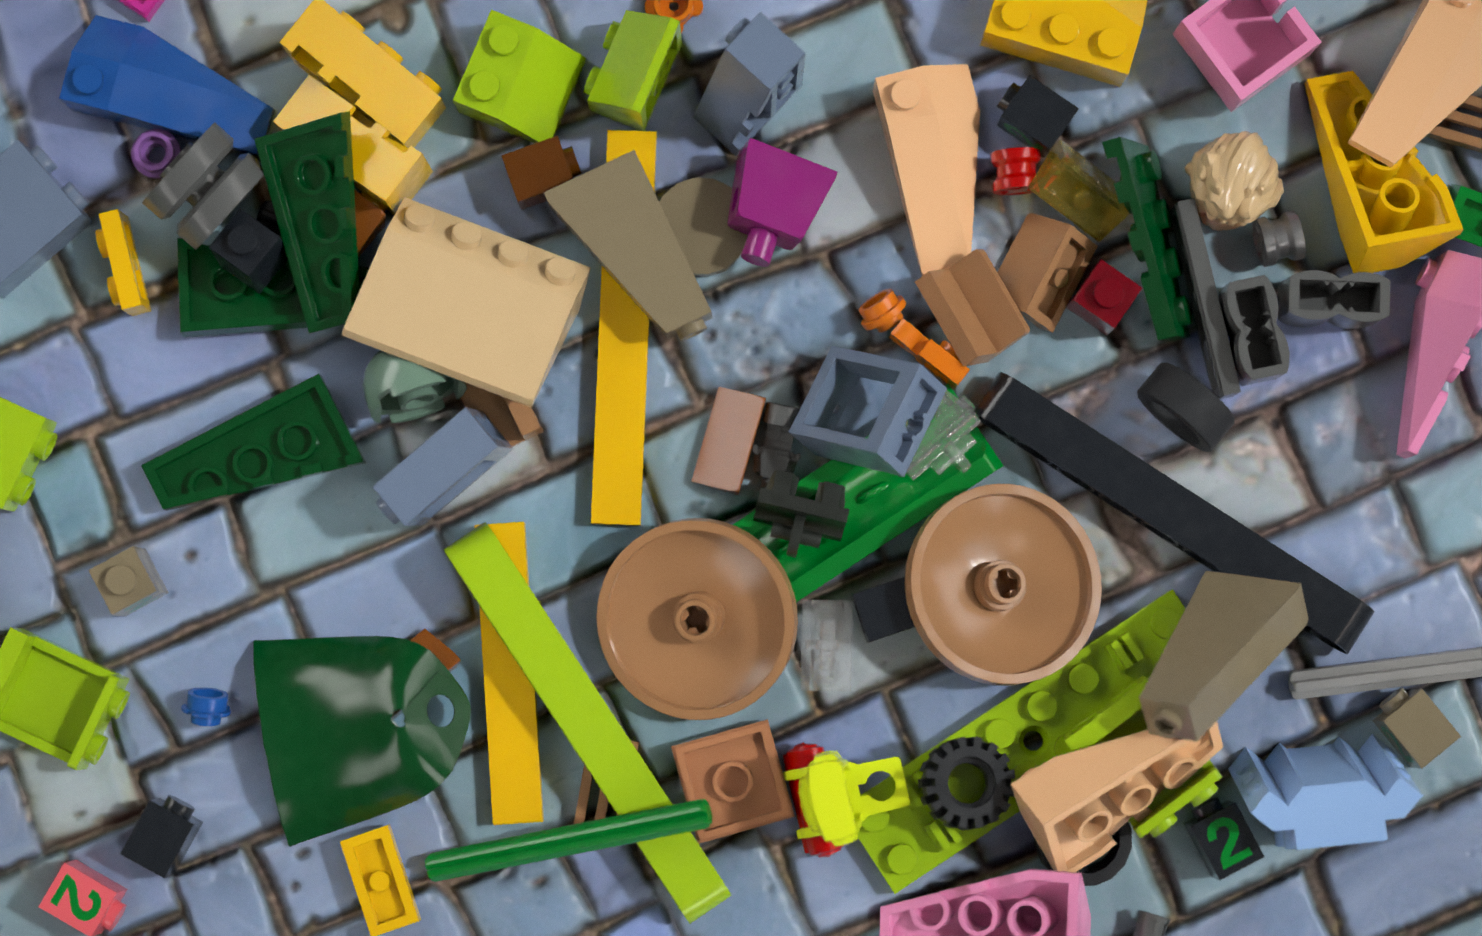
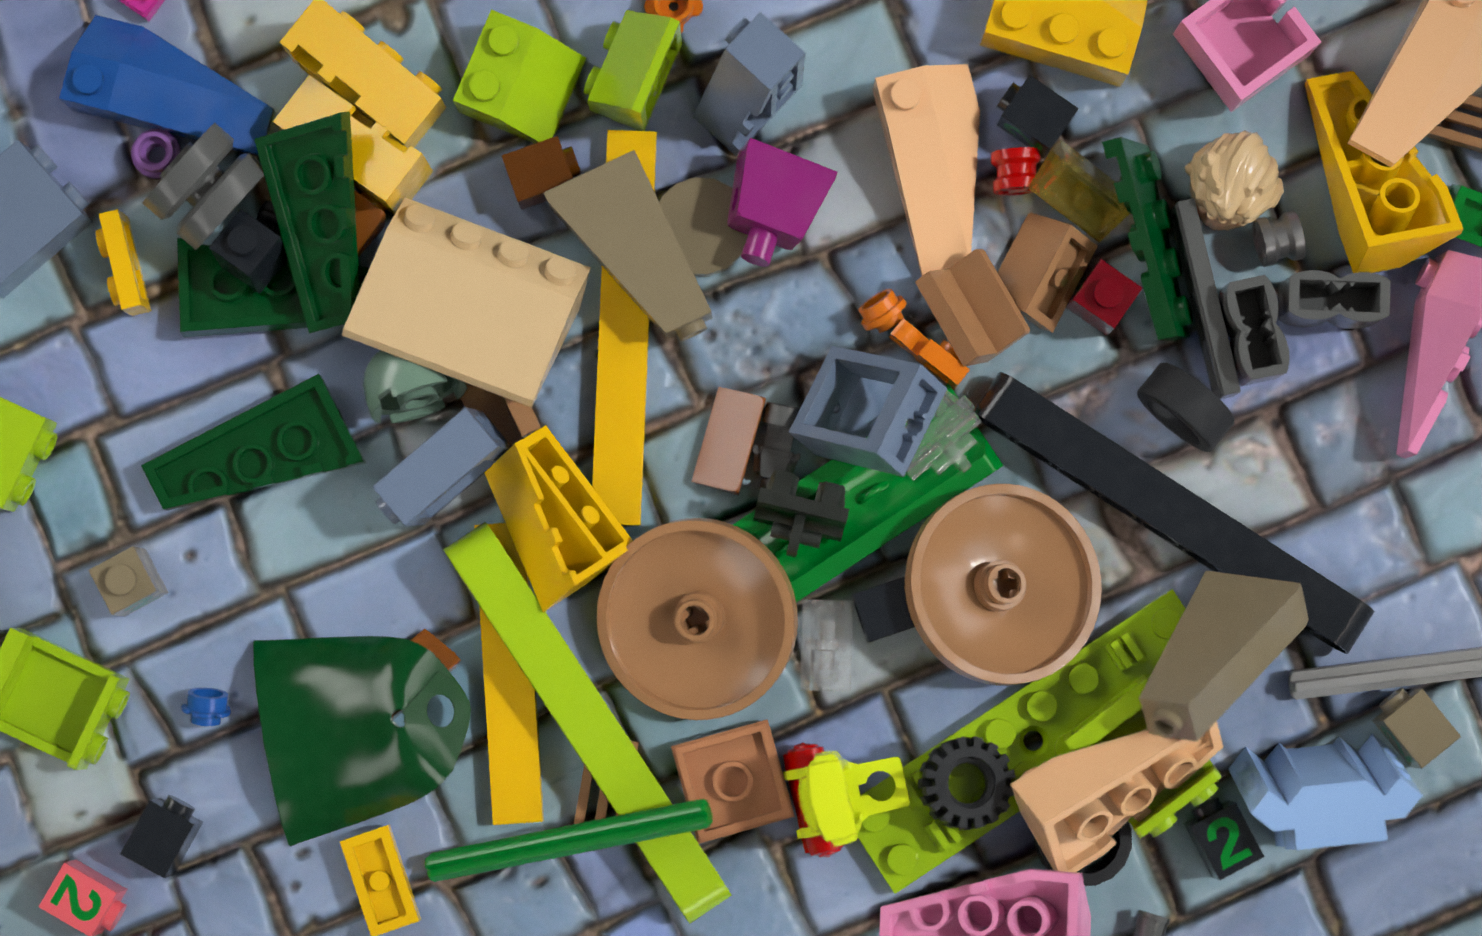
none -> yellow wedge [484,425,633,613]

